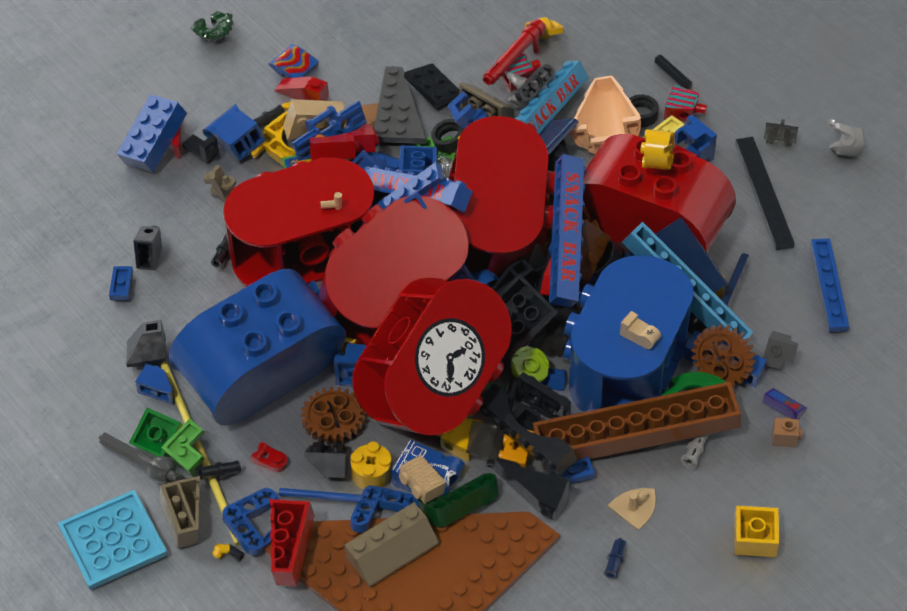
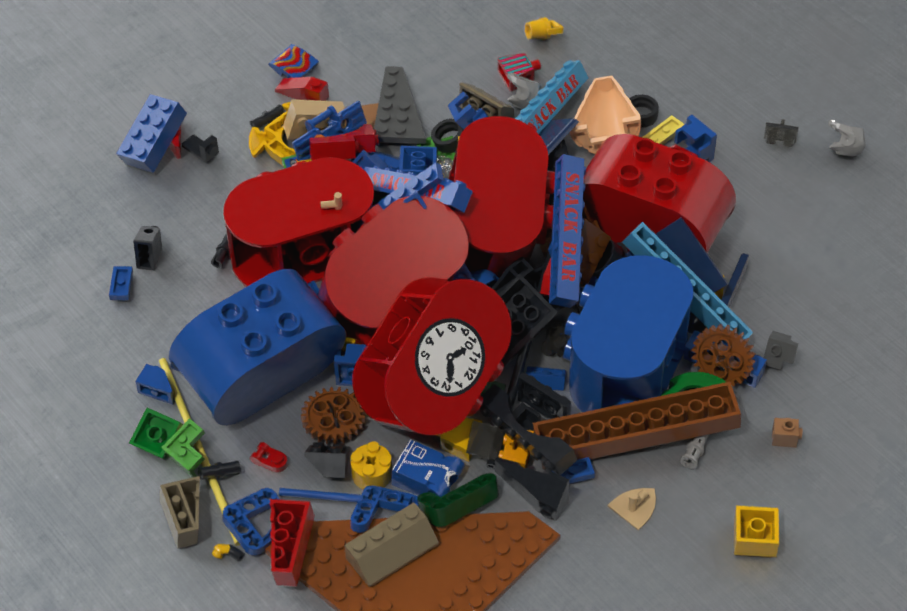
medium azure plate [58,490,168,590] -> none
dark grey piece [98,432,186,484] -> none
black slope [126,320,166,367] -> none
dark green piece [191,11,234,42] -> none
blue piece [202,103,266,162] -> none
dark tan hips [203,166,236,202] -> none
tan brick [399,455,446,504] -> none
black plate [404,63,460,108] -> none
red cylinder [483,19,546,85] -> none
lime tile [511,346,549,383] -> none
black beam [515,64,555,103] -> none
dark blue axle [604,538,627,579] -> none
tan leg [620,311,661,349] -> none
yellow brick [641,129,675,170] -> none
black axle [654,54,693,89] -> none
red torso [664,84,708,122] -> none
black tile [735,137,795,250] -> none
dark purple slope [762,388,807,419] -> none
blue plate [810,238,849,332] -> none

